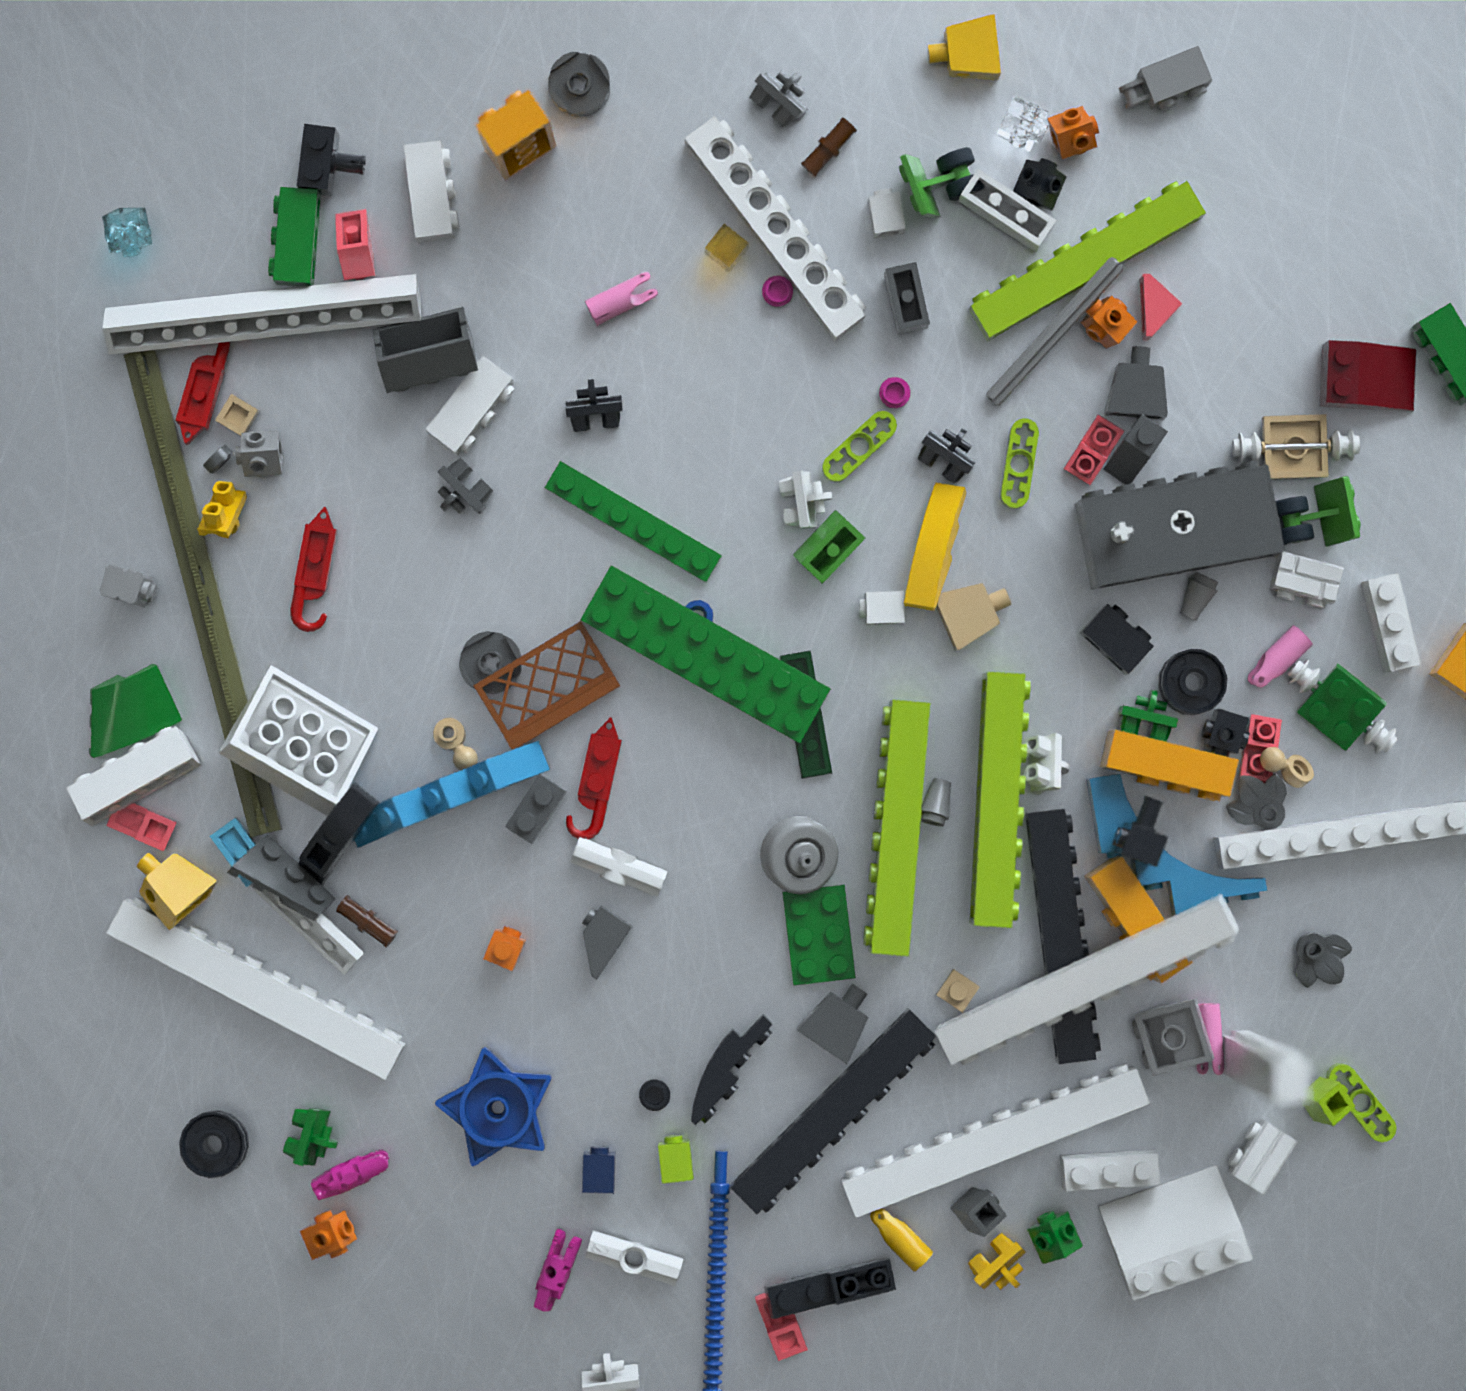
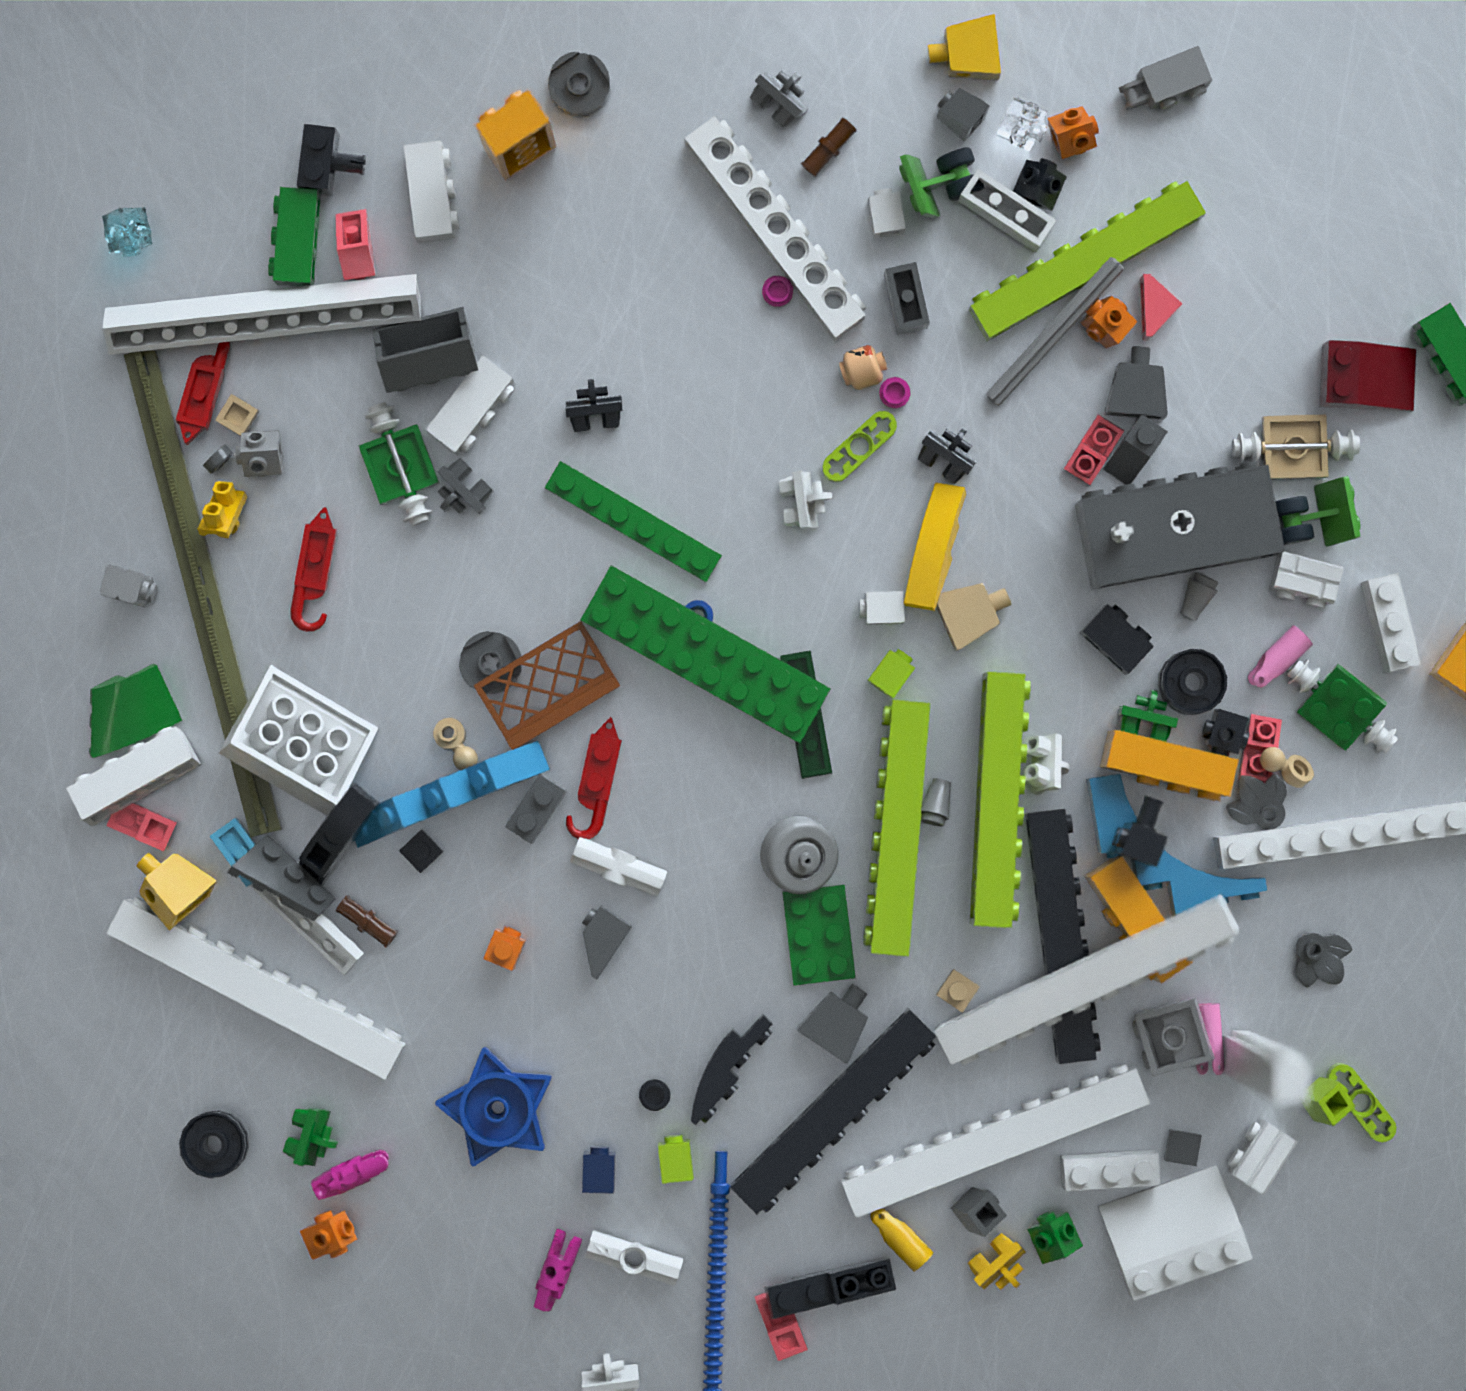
bright pink piece [585,272,658,326] -> none
clear yellow brick [705,223,749,273] -> none
bright green brick [793,510,865,584] -> none
lime beam [1000,418,1039,509] -> none
none -> green plate [359,402,440,526]
none -> black plate [399,829,444,873]
none -> light nougat head [839,345,888,390]
none -> lime brick [867,649,915,699]
none -> dark grey slope [937,88,990,142]
none -> dark grey tile [1164,1129,1202,1166]

